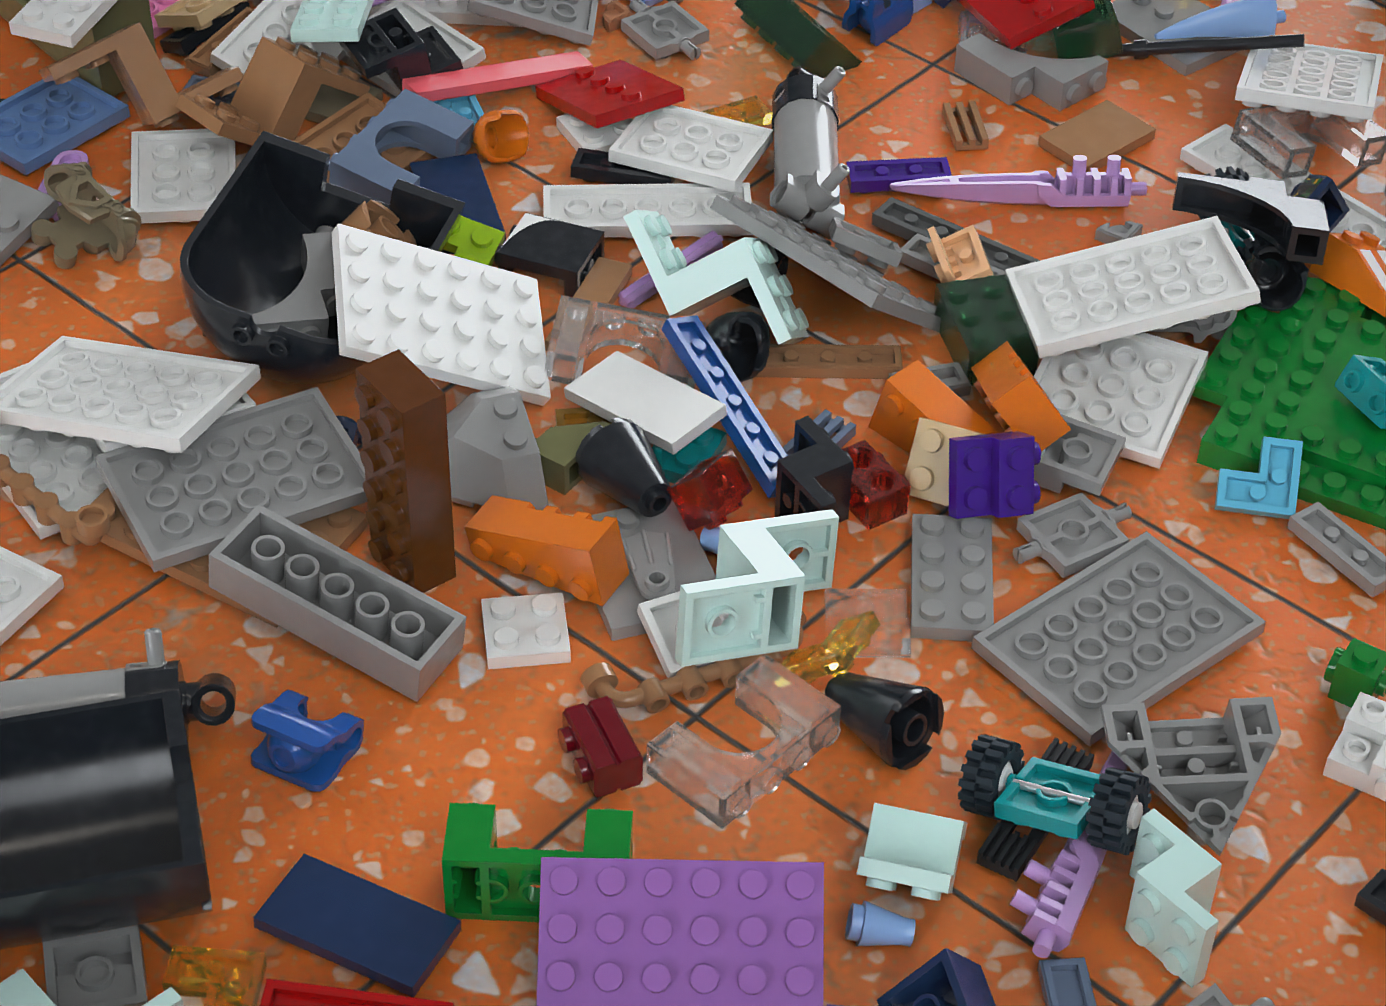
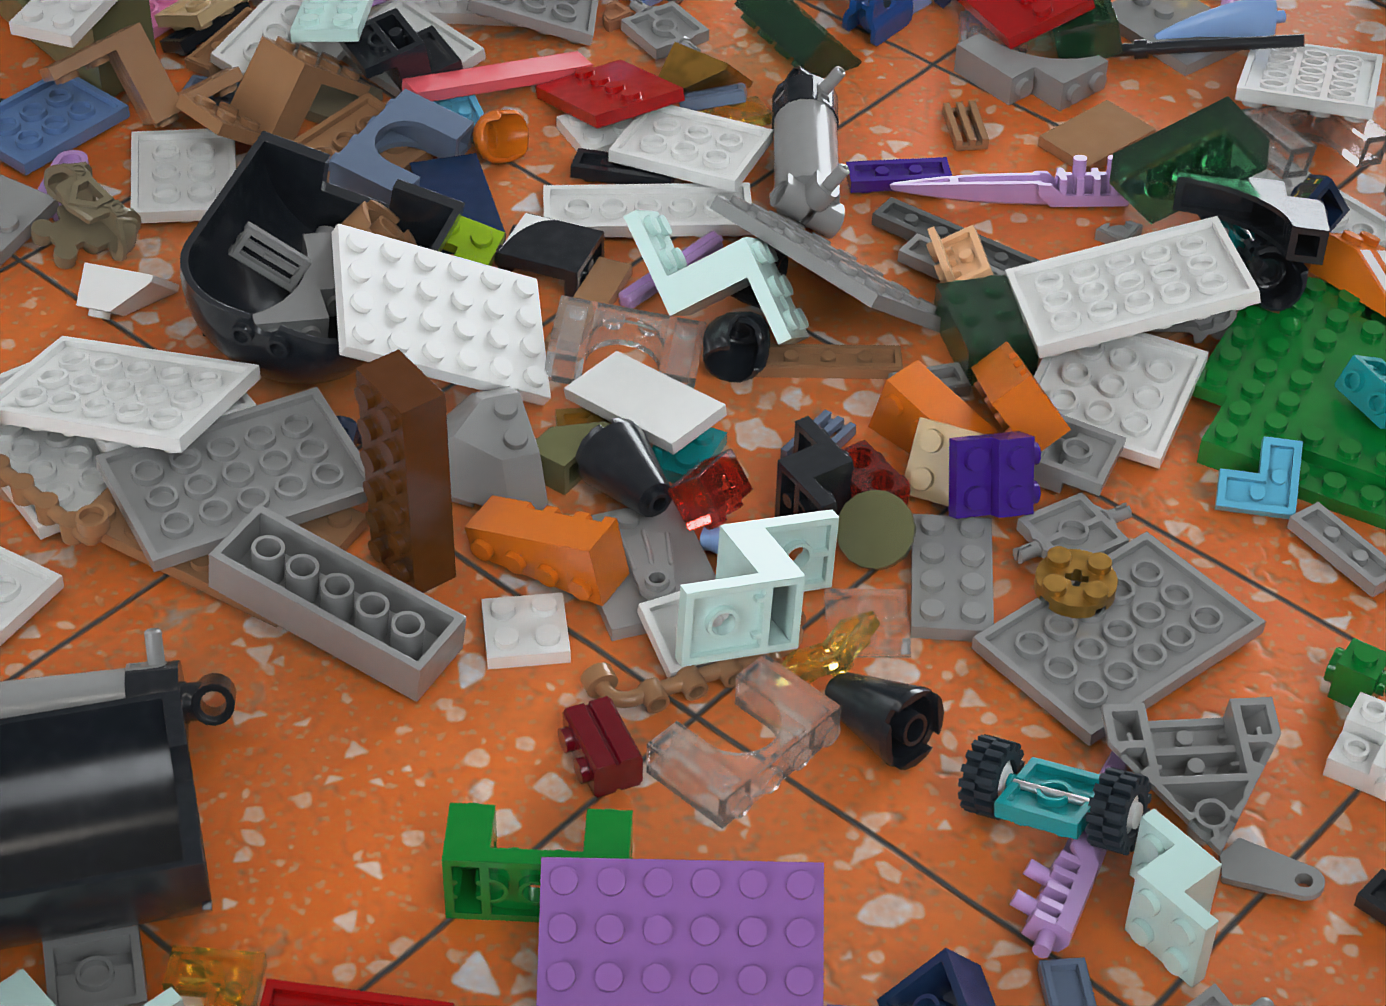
blue piece [251,690,364,792] -> none
dark blue tile [253,854,461,997] -> none
blue plate [661,315,788,498] -> none
light grey plate [828,216,903,269] -> none
light blue cone [845,900,916,947] -> none
light aqua bracket [856,803,968,901] -> none
black container [976,738,1094,882] -> none
none -> white slope [76,262,179,320]
none -> light grey tile [228,221,312,292]
none -> pearl gold slope [658,41,753,93]
none -> sand blue tile [679,83,748,111]
none -> olive tile [837,490,916,570]
none -> pearl gold plate [1034,546,1118,618]
none -> clear green brick [1109,96,1270,224]
none -> light grey piece [1219,838,1325,901]

